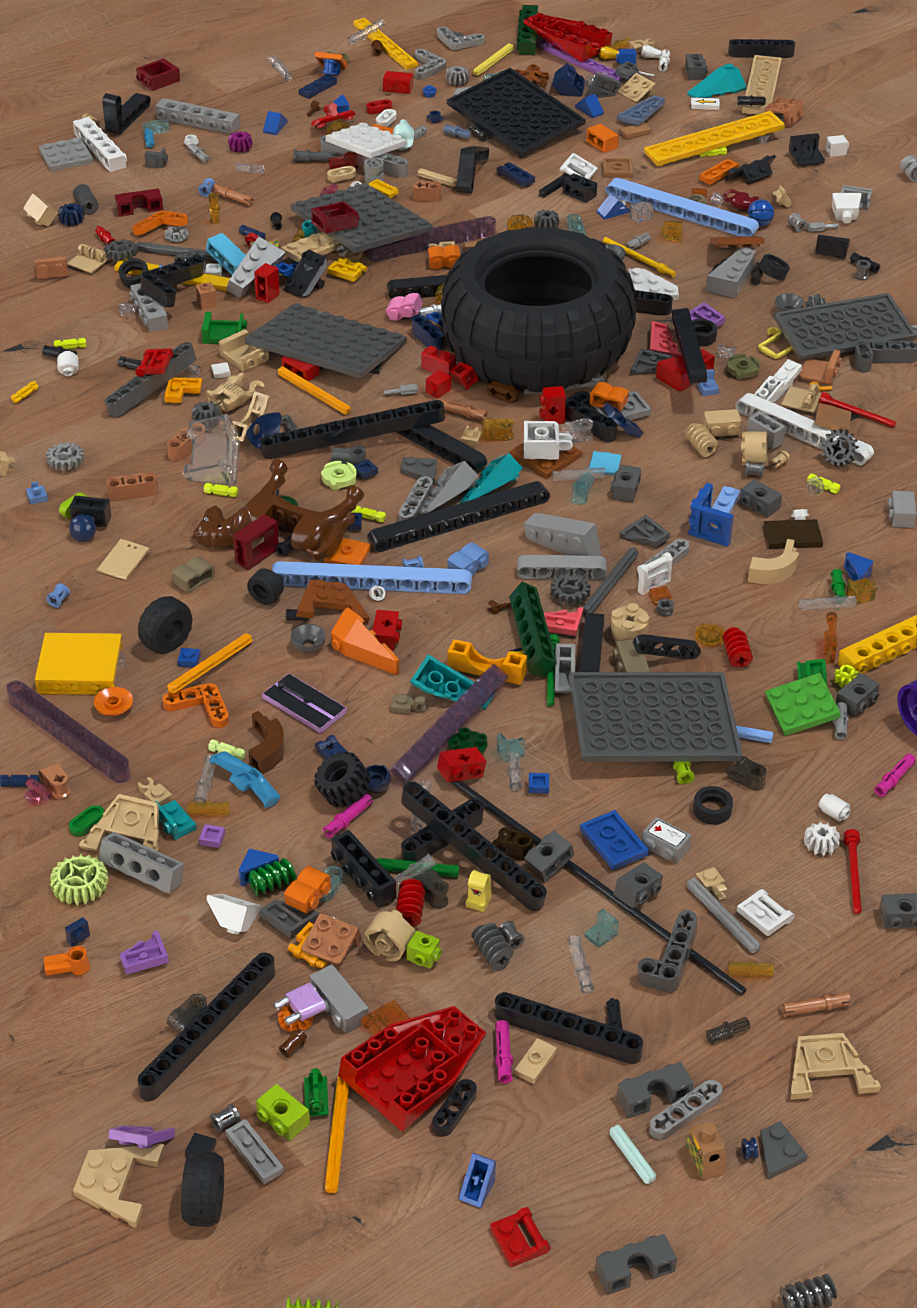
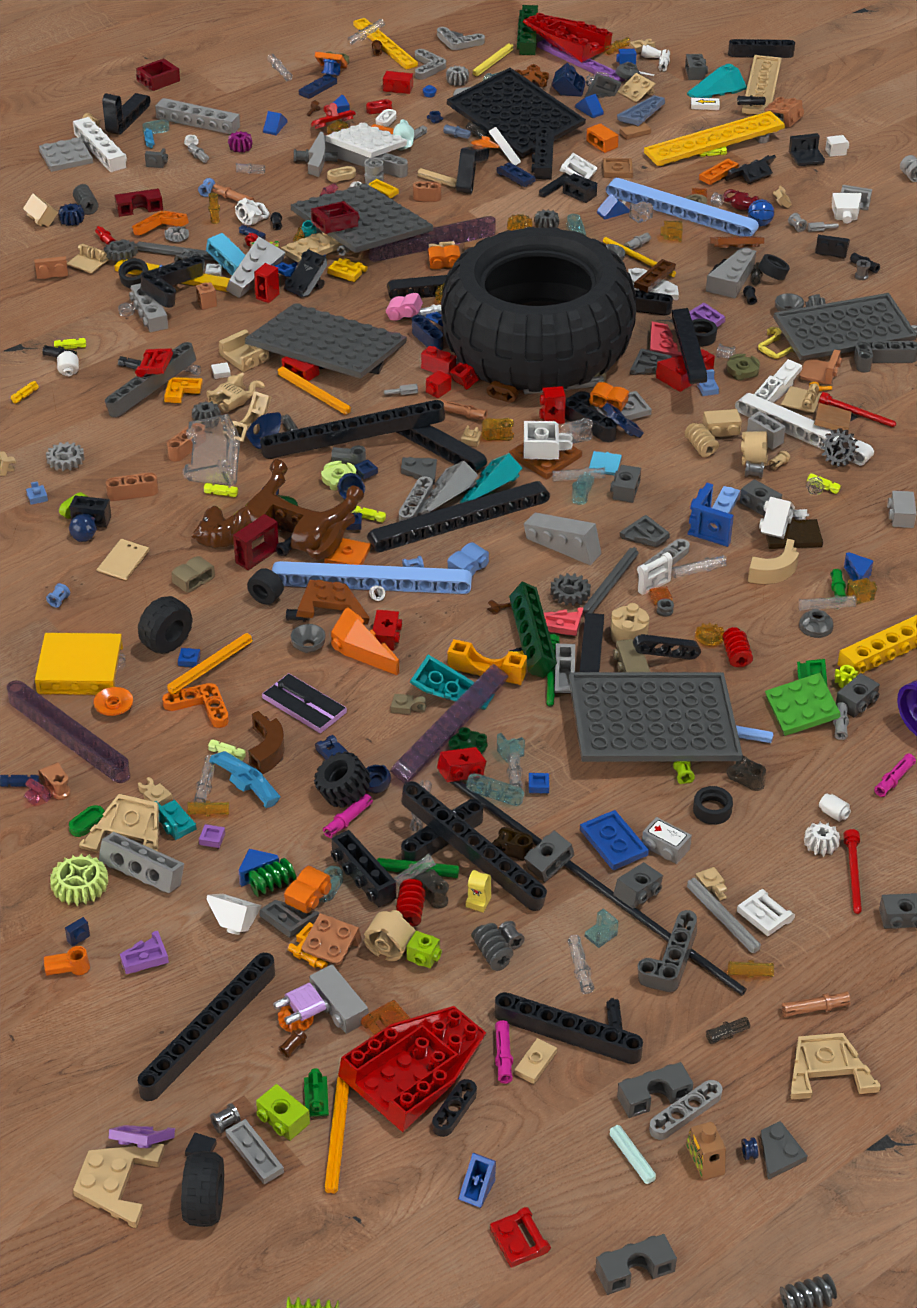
clear smoke piece [167,993,207,1034] -> none
green panel [201,312,247,344] -> none
clear red piece [328,151,358,170] -> none
light grey beam [517,555,607,580] -> none
yellow cone [599,46,619,60] -> none
clear orange plate [823,612,838,664] -> none
none -> white piece [235,198,270,226]
none -> light grey slope [308,131,325,177]
none -> dark blue hair [337,473,365,499]
none -> clear light blue beam [466,774,525,806]
none -> orange dish [471,136,499,148]
none -> white sticker [489,127,521,165]
none -> black brick [531,128,554,180]
none -> reddish brown plate [634,259,676,293]
none -> clear pin [672,555,727,578]
none -> black pin [743,285,757,305]
none -> white brick [759,497,795,539]
none -> dark grey piece [799,609,834,638]

